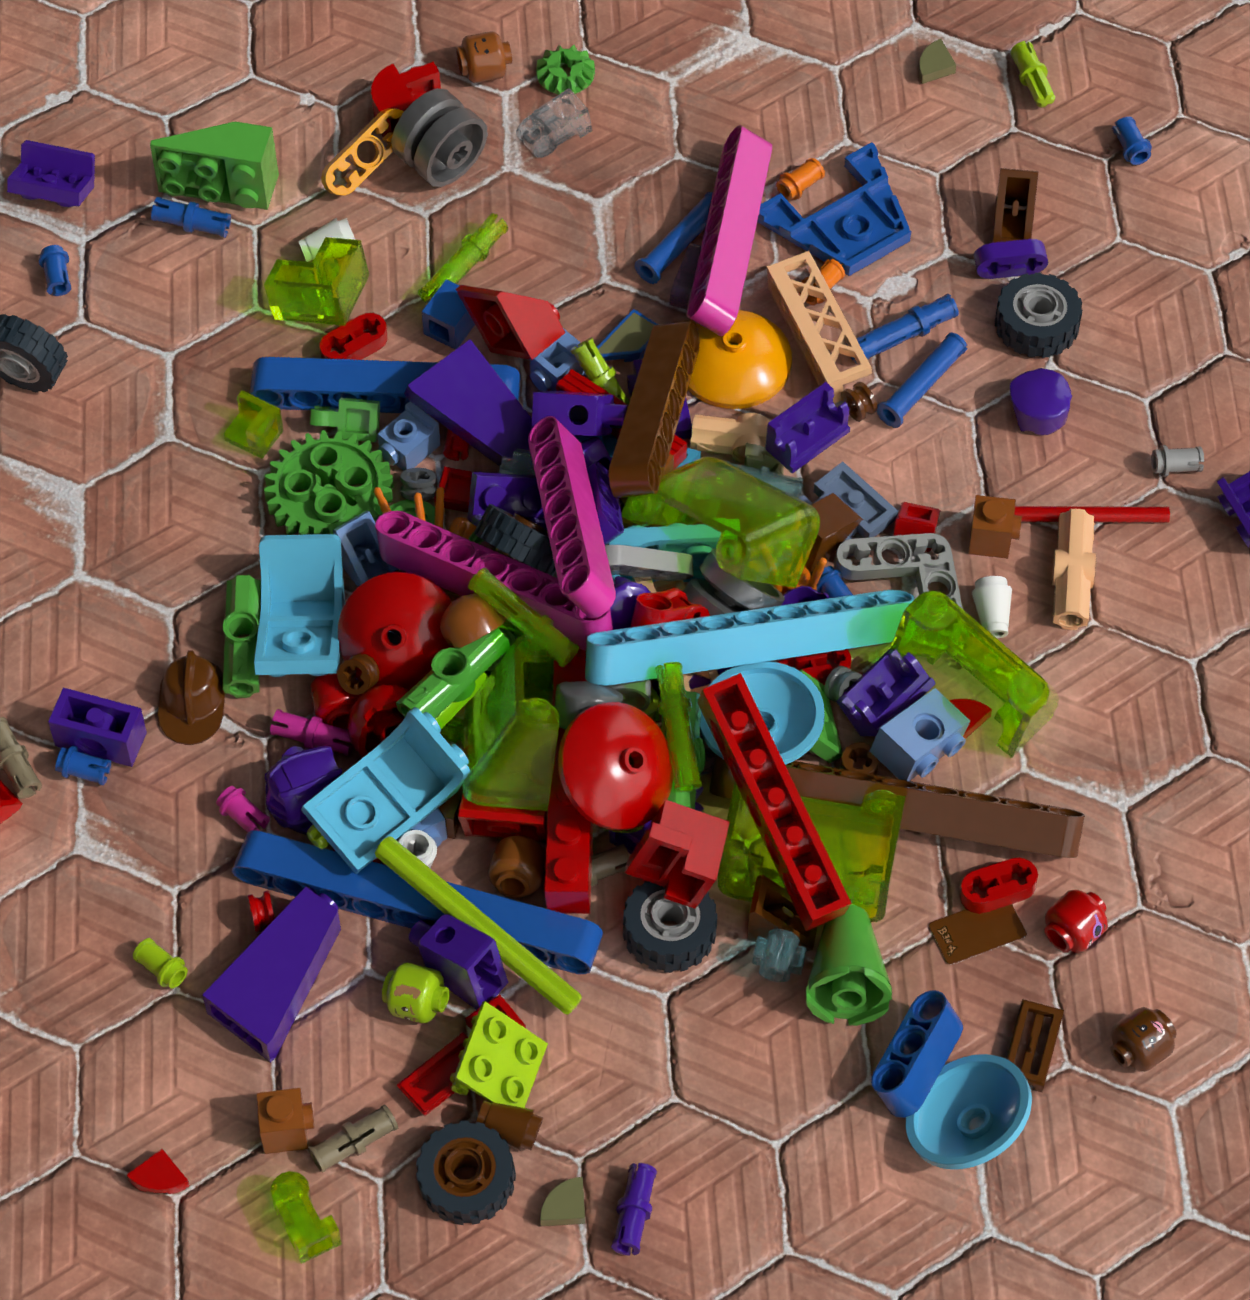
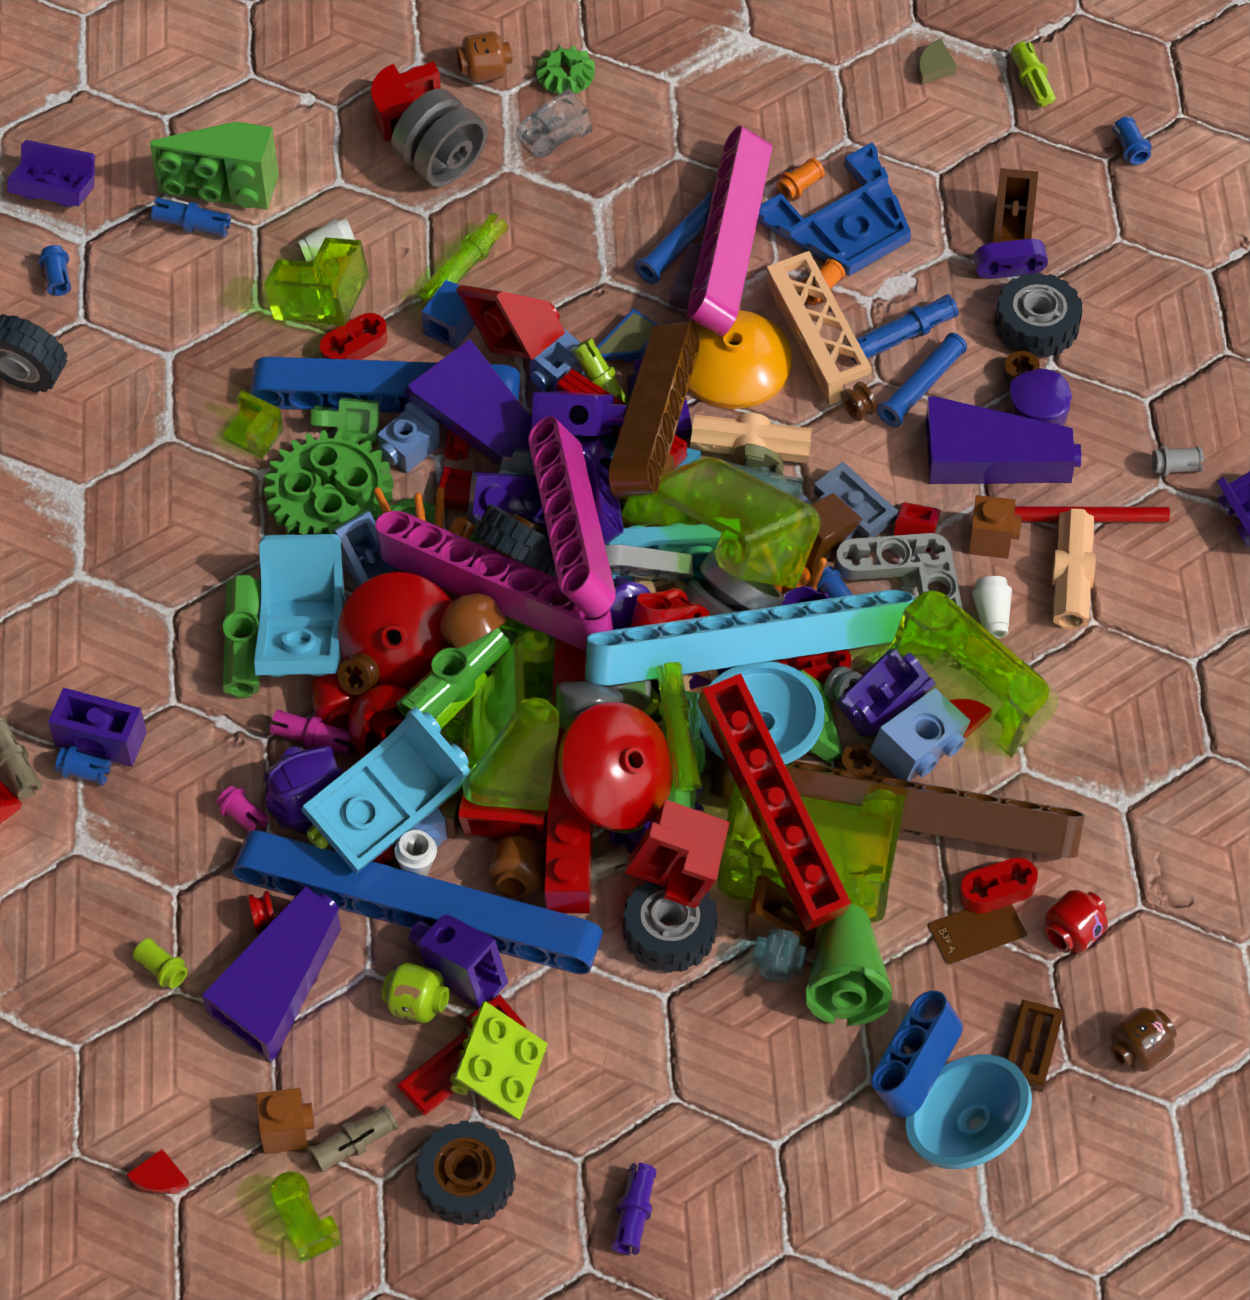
reddish brown piece [158,650,225,745] -> none
light orange beam [321,108,404,195] -> none
lime axle [375,836,582,1015] -> none
dark grey bush [400,468,436,501] -> none
clear neon green pin [468,568,579,667] -> none
reddish brown cone [475,1100,543,1151] -> none
olive tile [540,1177,585,1226] -> none
dark purple hinge [765,382,850,473] -> none
none -> dark purple slope [925,397,1082,484]
none -> reddish brown bush [1003,351,1040,387]

